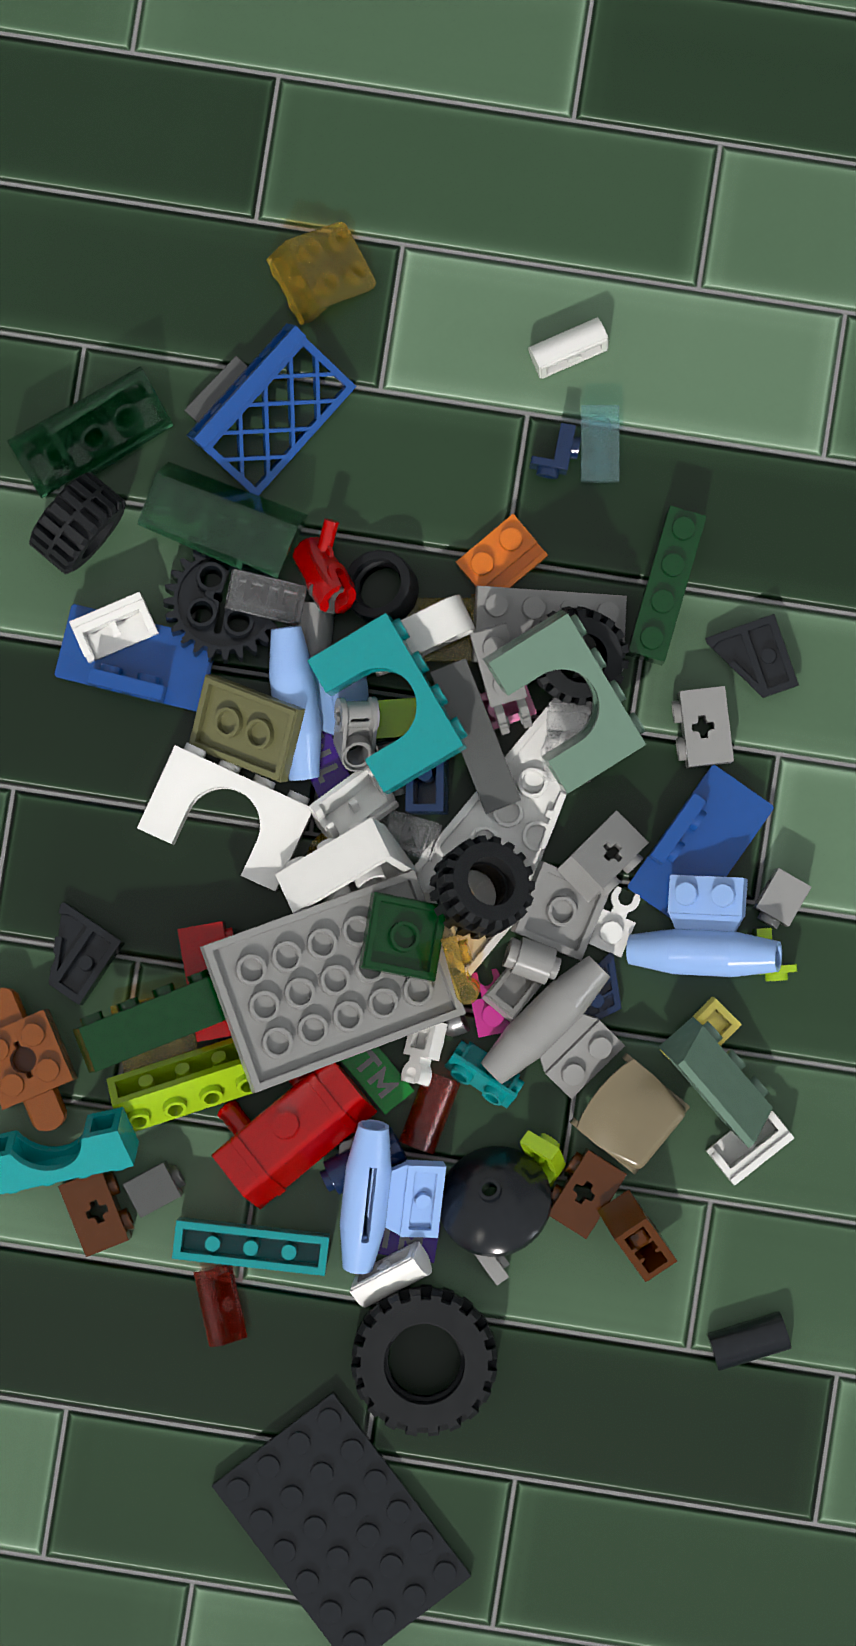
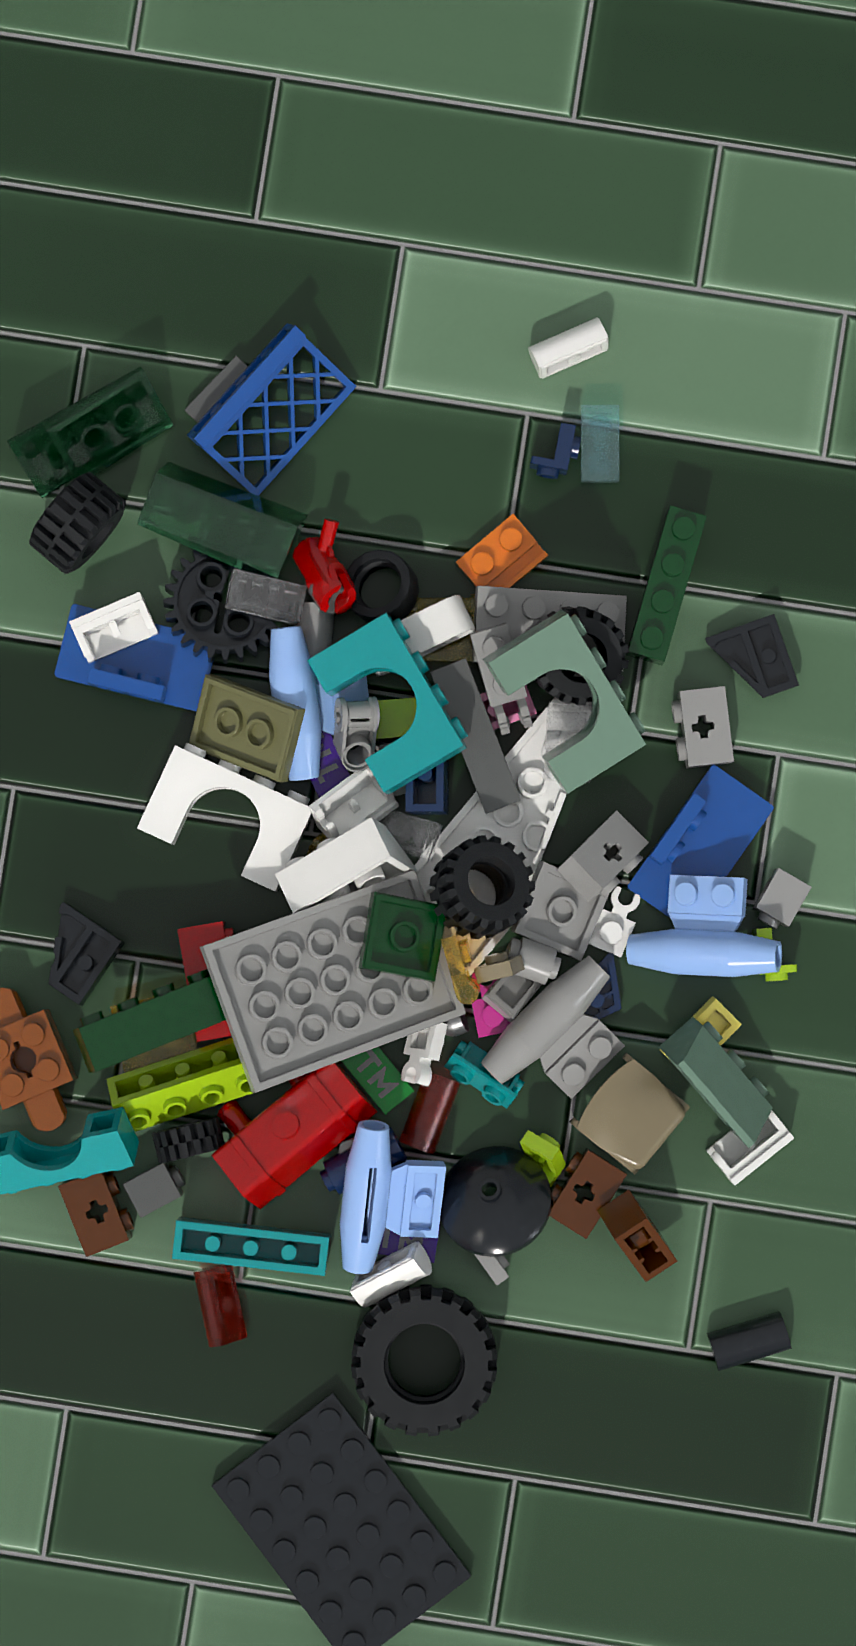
clear yellow bracket [266,222,376,325] -> none
none -> black tyre [152,1117,225,1163]
none -> dark tan plate [474,951,525,984]

